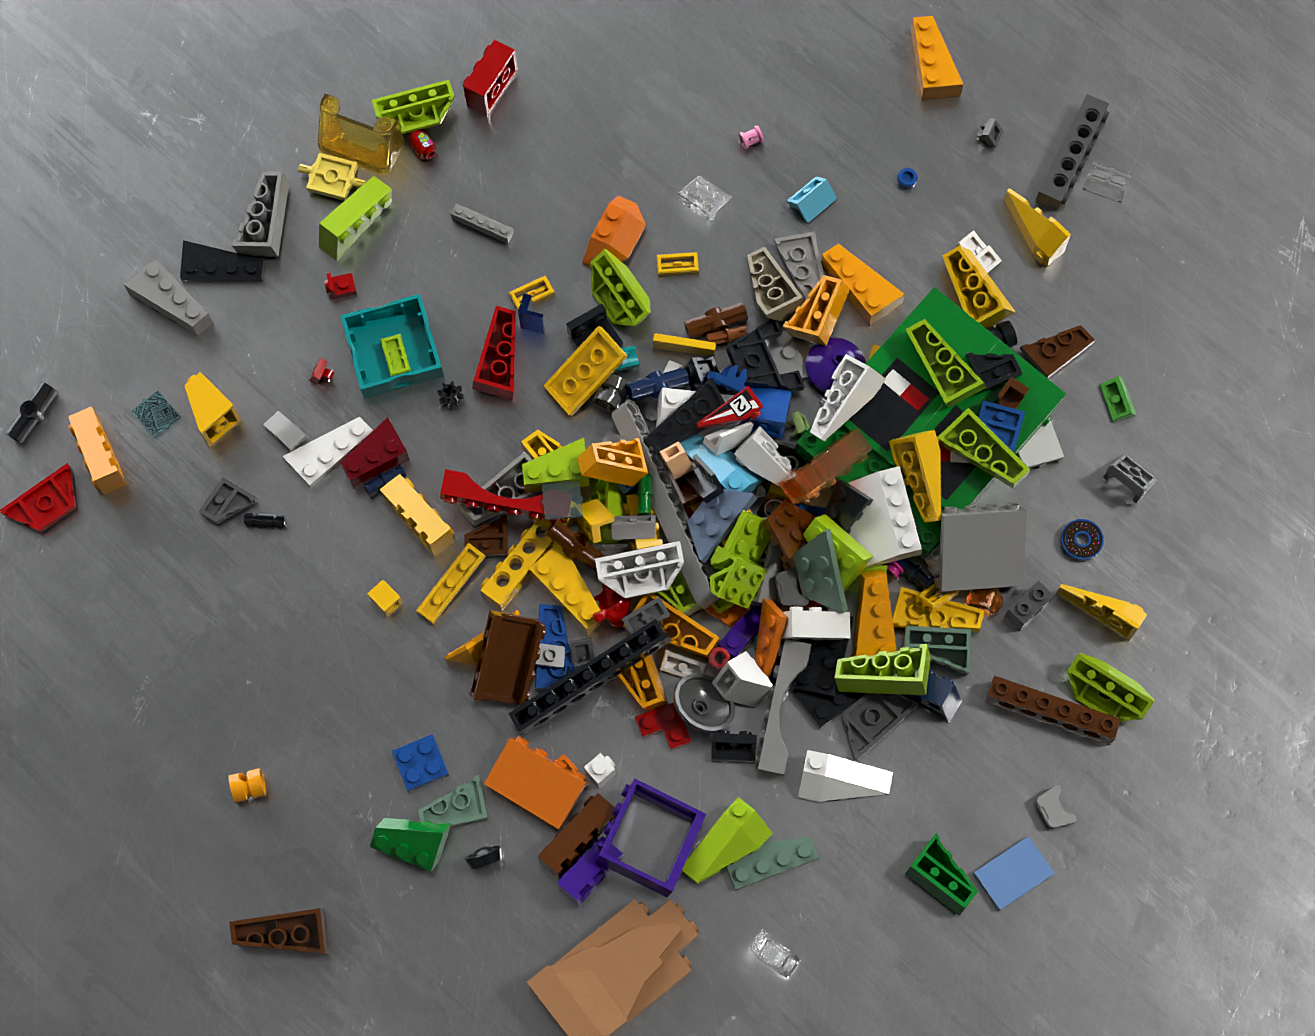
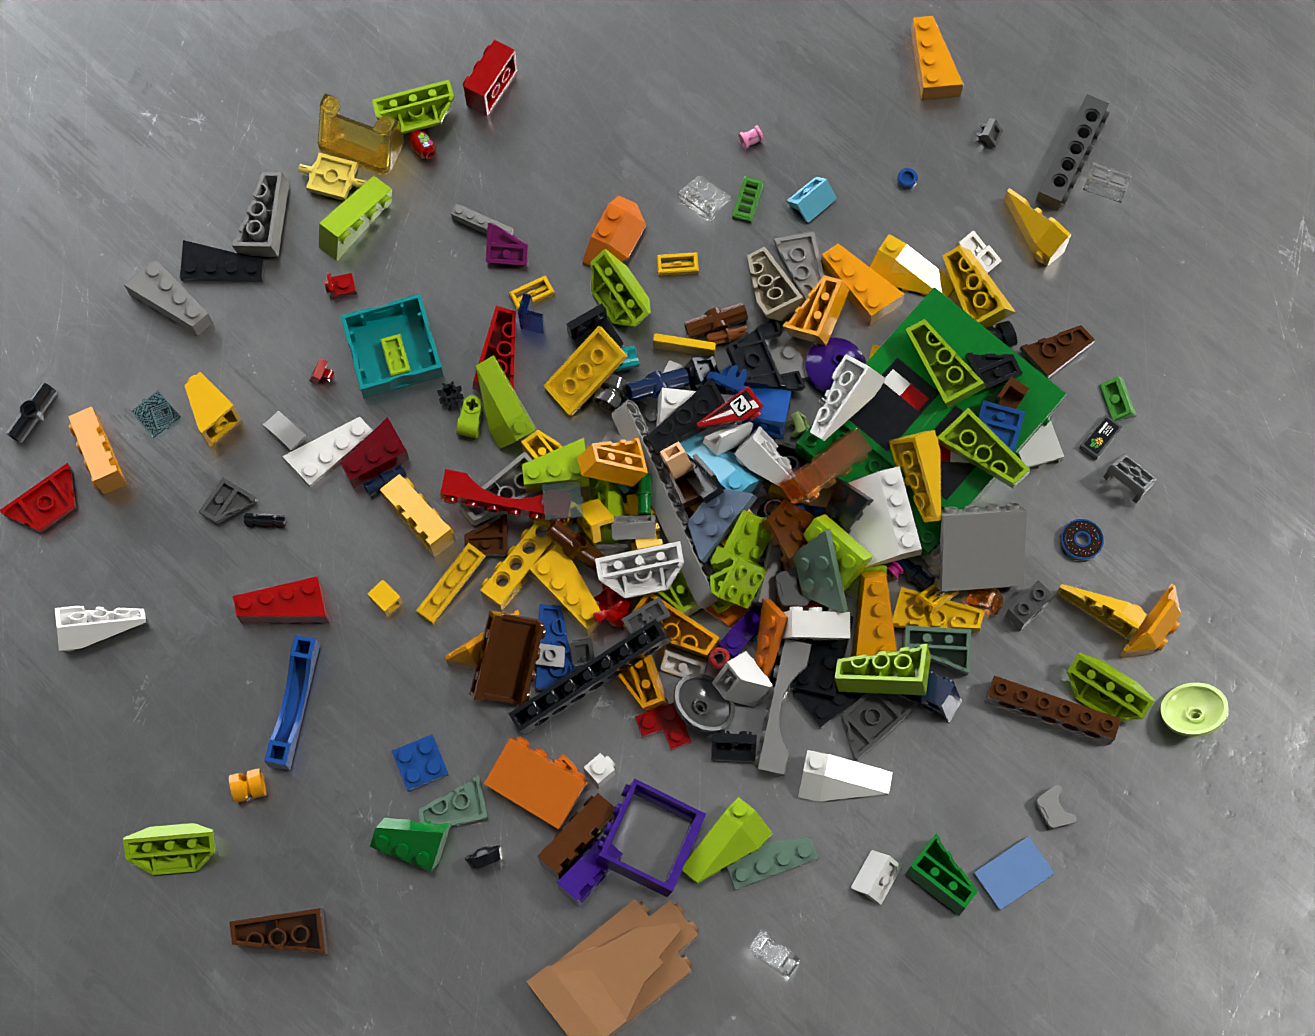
none -> white wedge [55,606,146,652]
none -> lime wedge [122,823,216,875]
none -> red wedge [233,576,329,623]
none -> blue arch [264,635,320,771]
none -> lime piece [456,396,483,438]
none -> lime wedge [476,355,536,449]
none -> magenta wing [486,222,528,265]
none -> bright green slope [732,176,764,223]
none -> white panel [851,850,902,905]
none -> yellow wedge [870,234,955,298]
none -> tile [1080,414,1122,460]
none -> light orange wedge [1119,583,1181,658]
none -> yellowish green dish [1161,683,1229,737]

